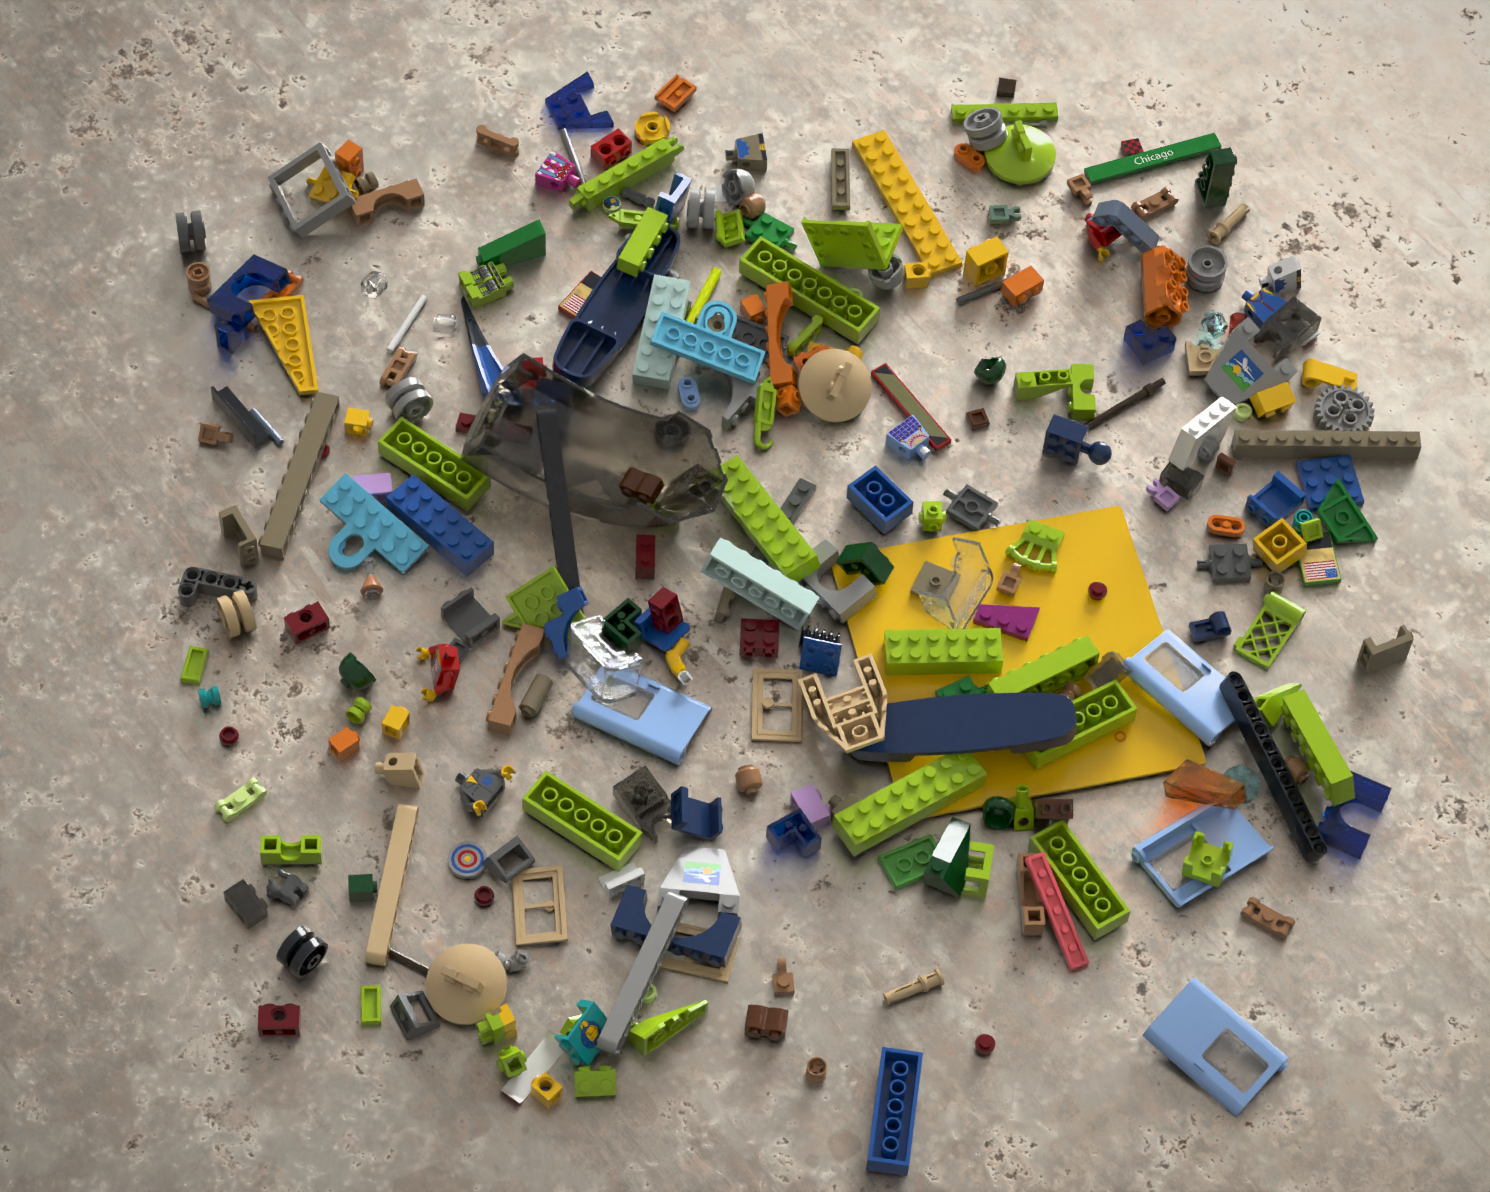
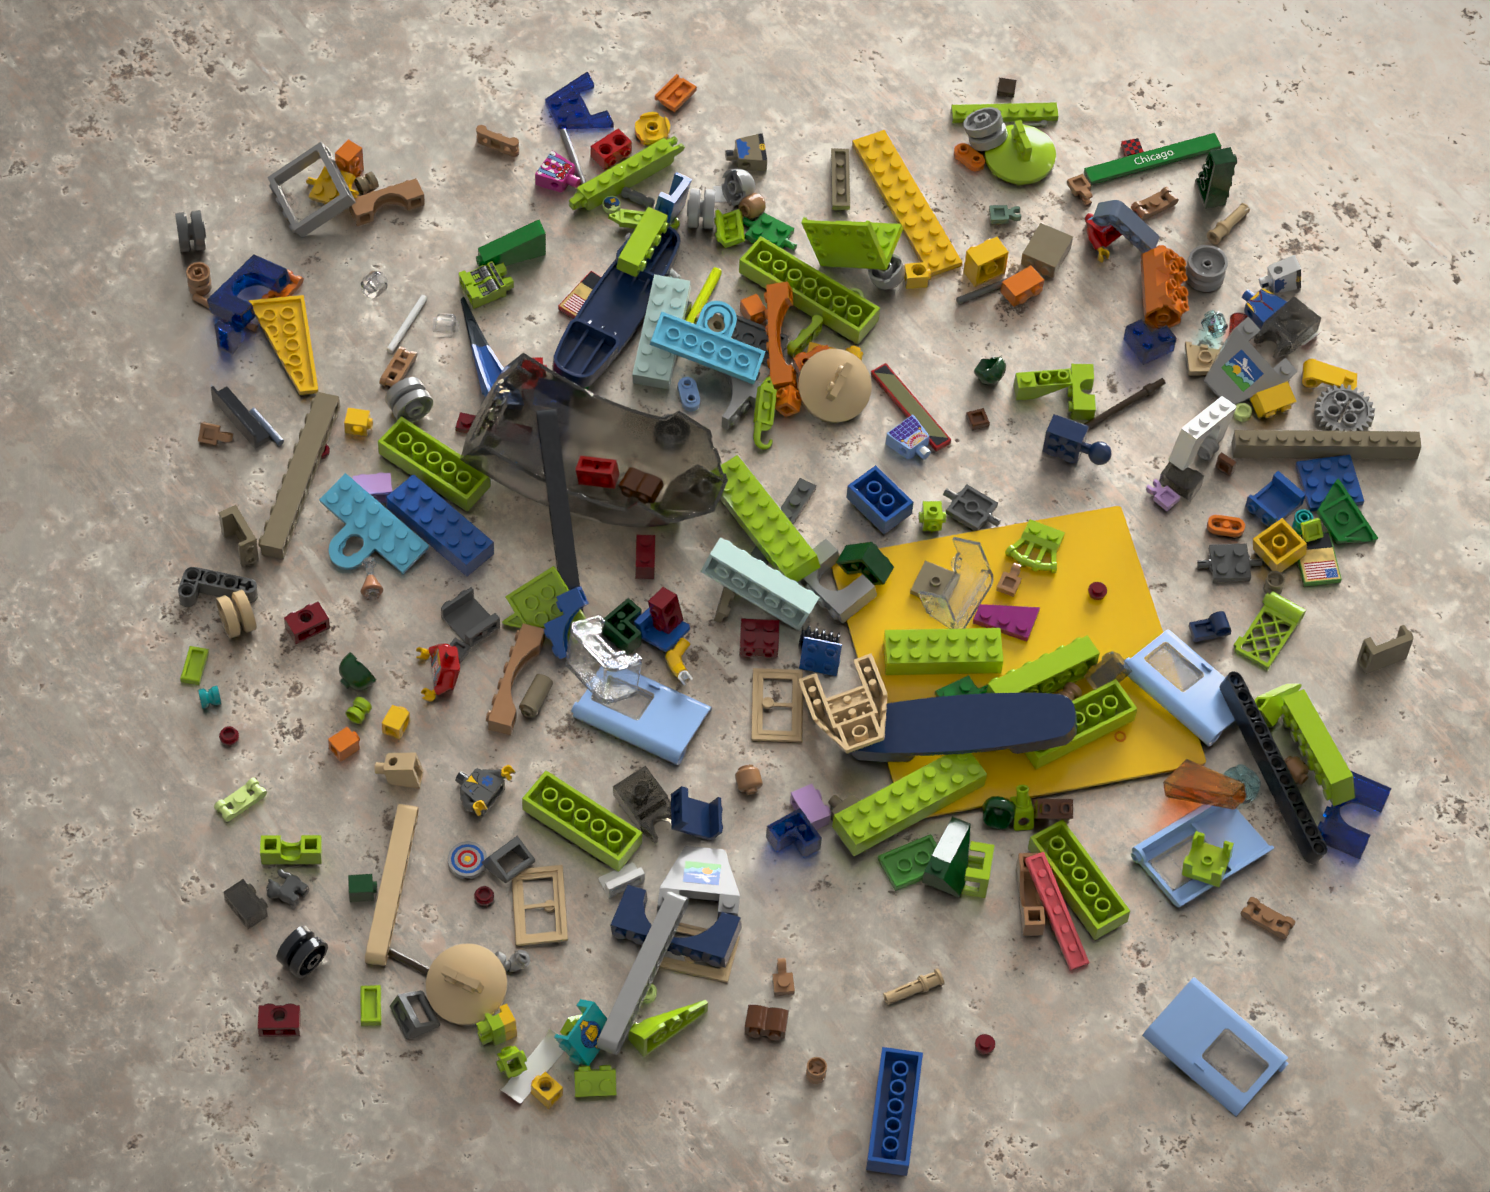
none -> red brick [575,456,620,489]
none -> dark tan brick [1021,223,1073,278]

